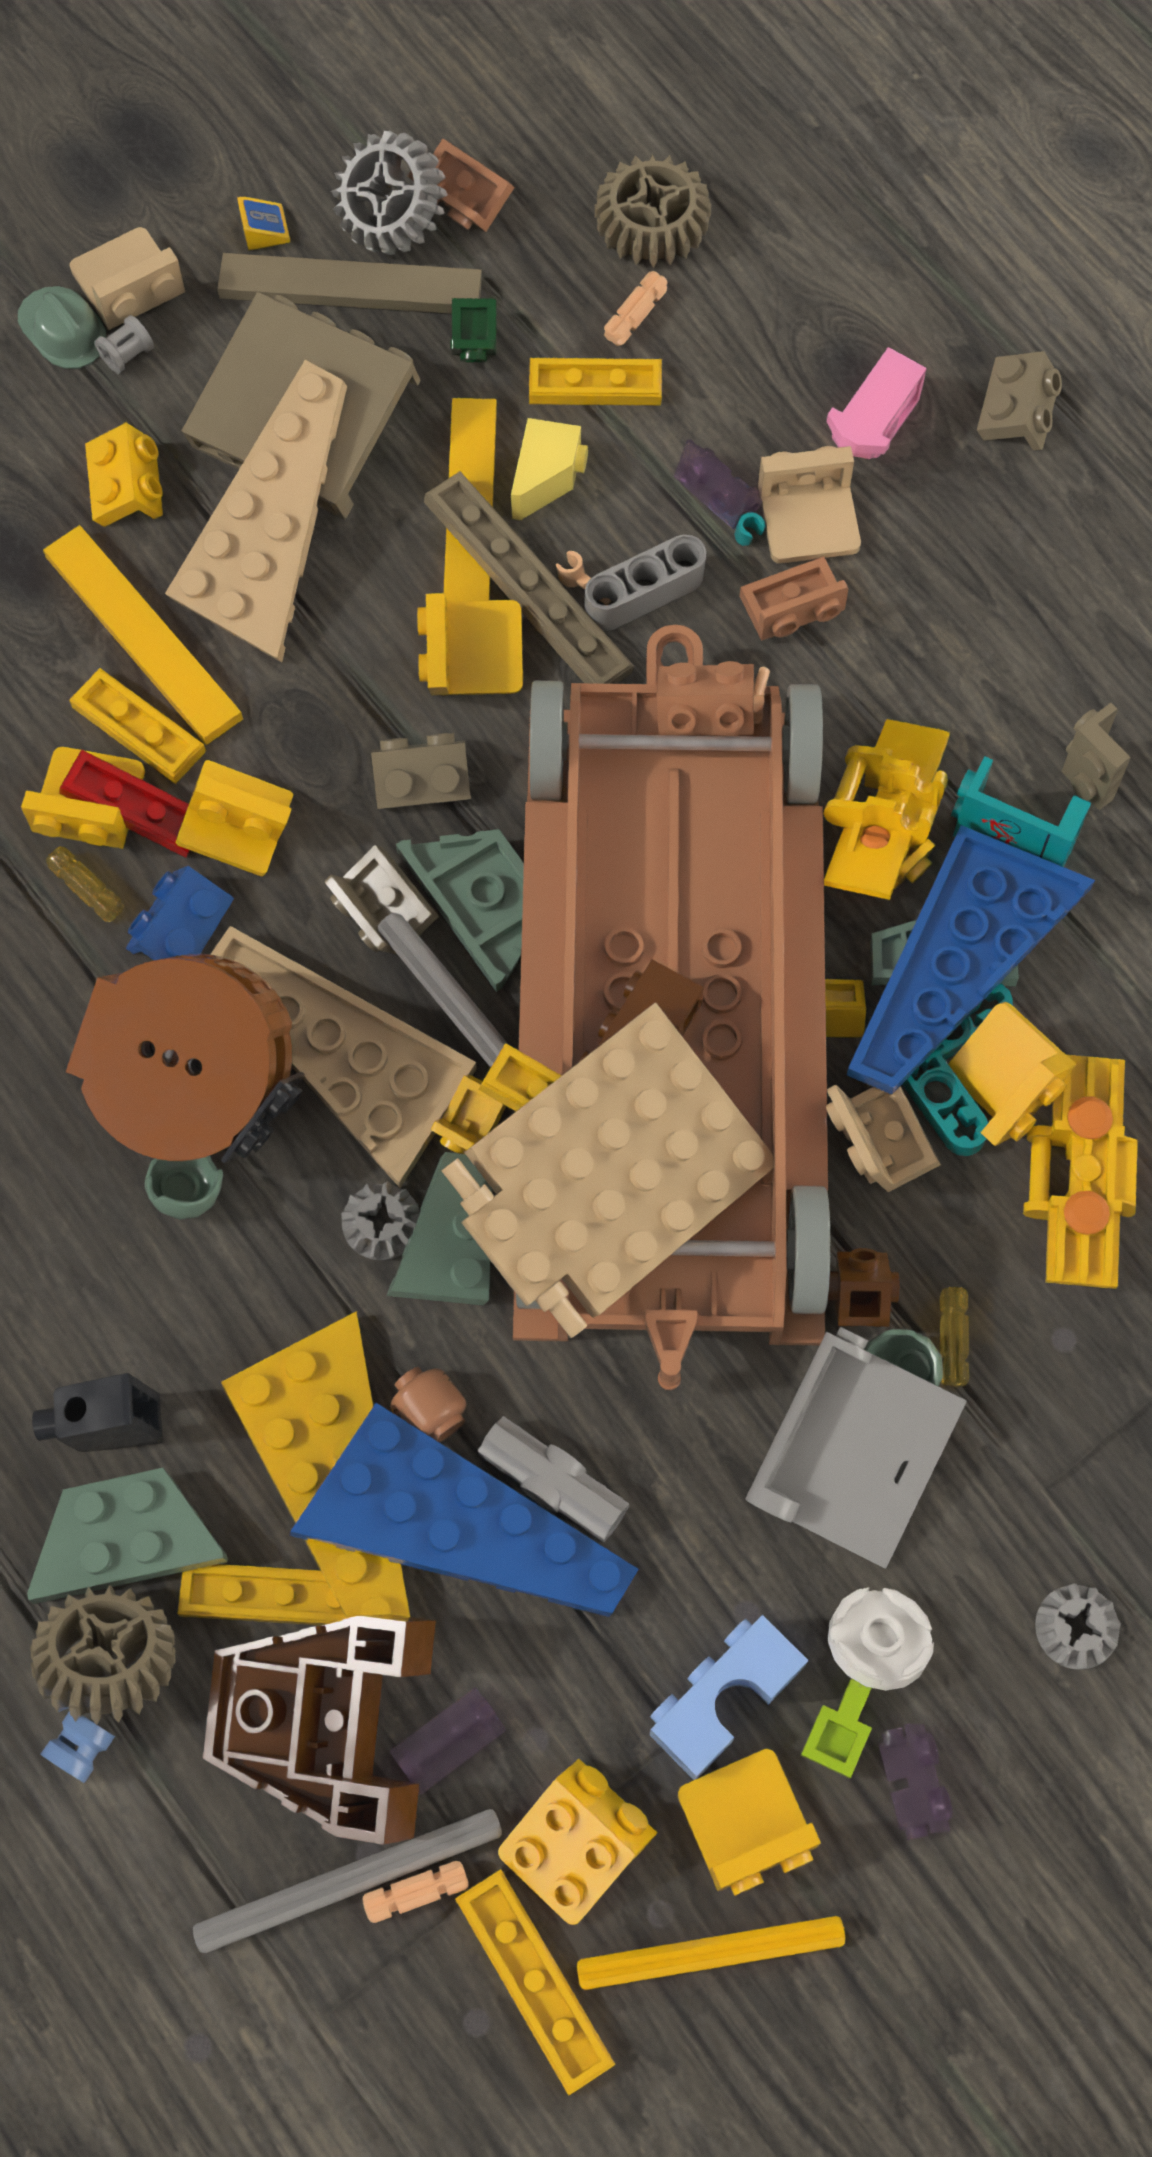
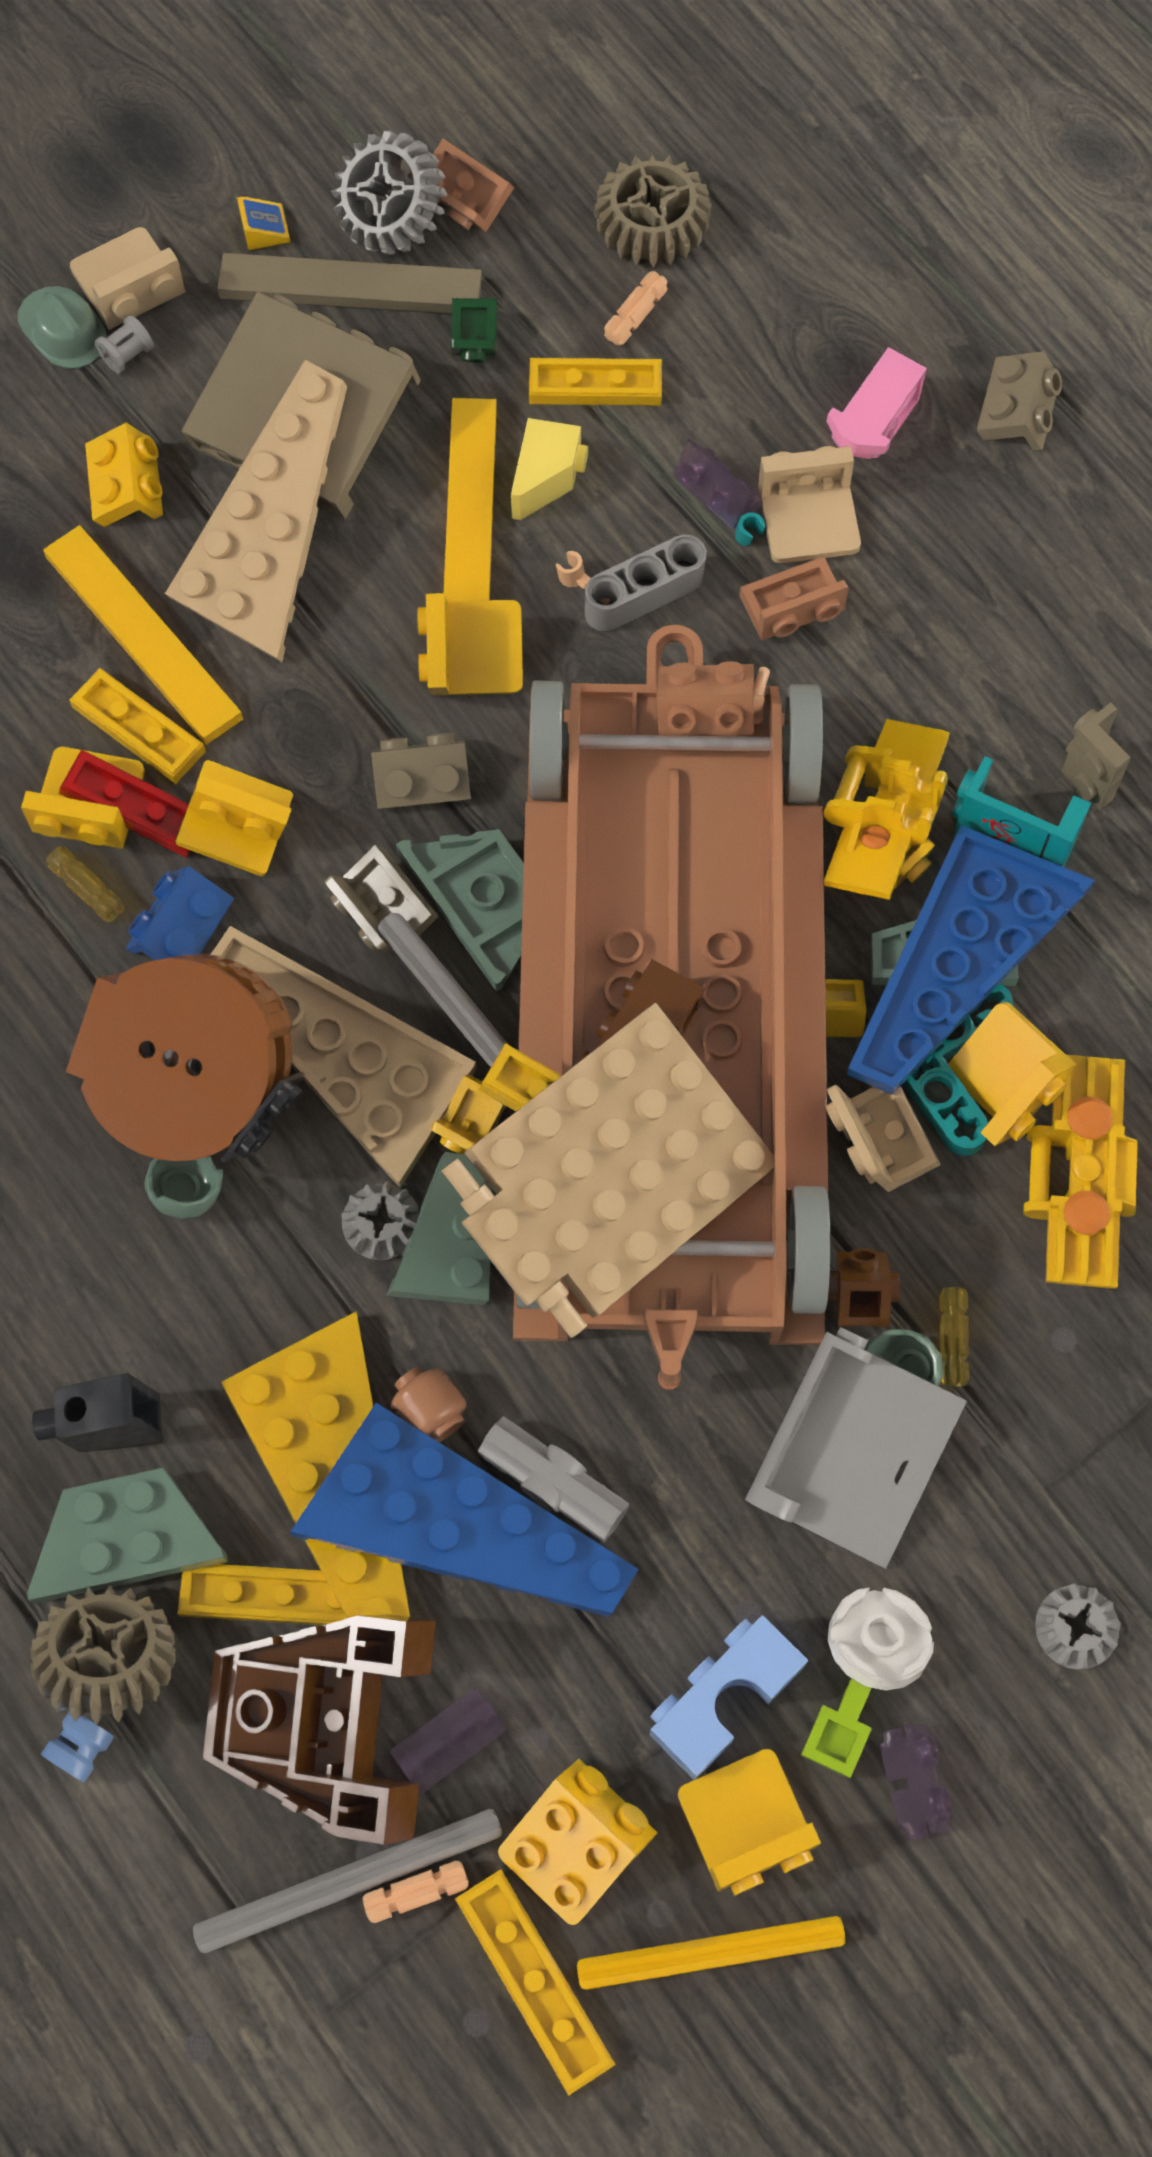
dark tan tile [424,471,634,684] -> none

